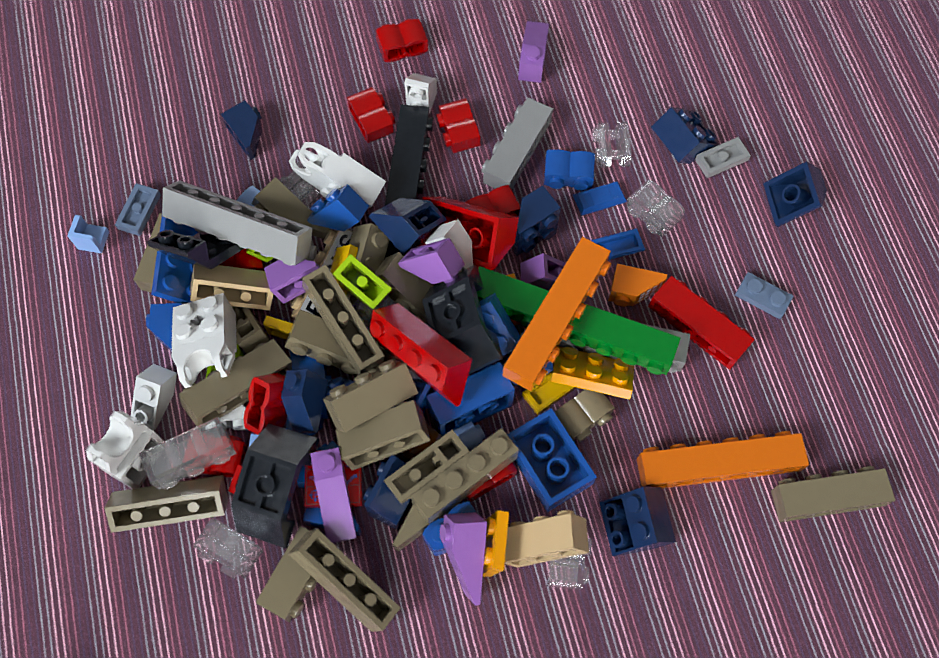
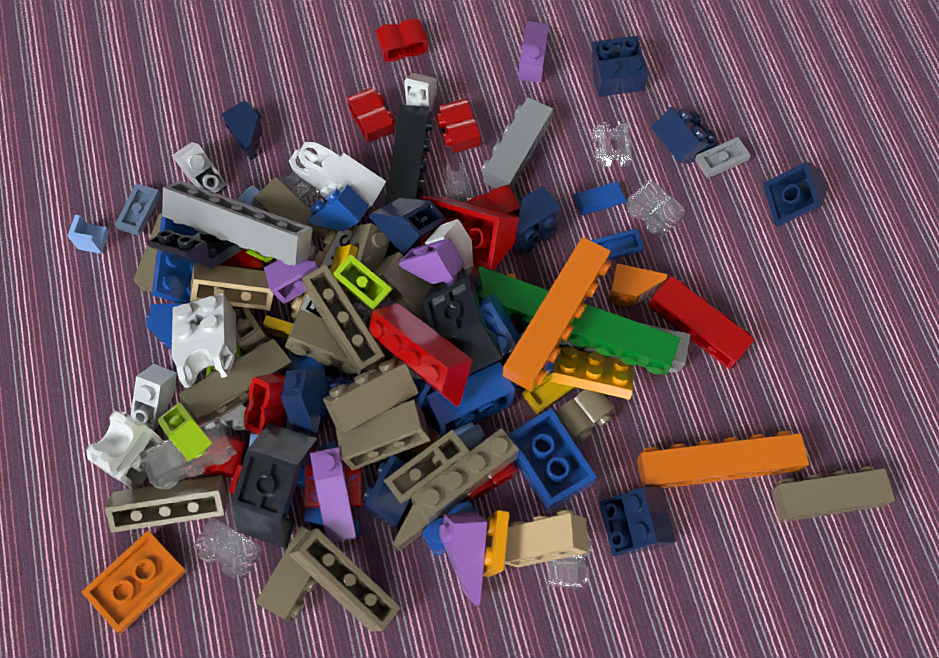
medium lavender slope [520,253,566,291] -> none
blue brick [544,149,595,191] -> none
sand blue plate [735,272,793,319] -> none
none -> orange plate [82,530,187,634]
none -> lime slope [157,402,212,461]
none -> white slope [172,142,227,193]
none -> clear plate [445,163,472,202]
none -> dark blue slope [591,35,648,97]

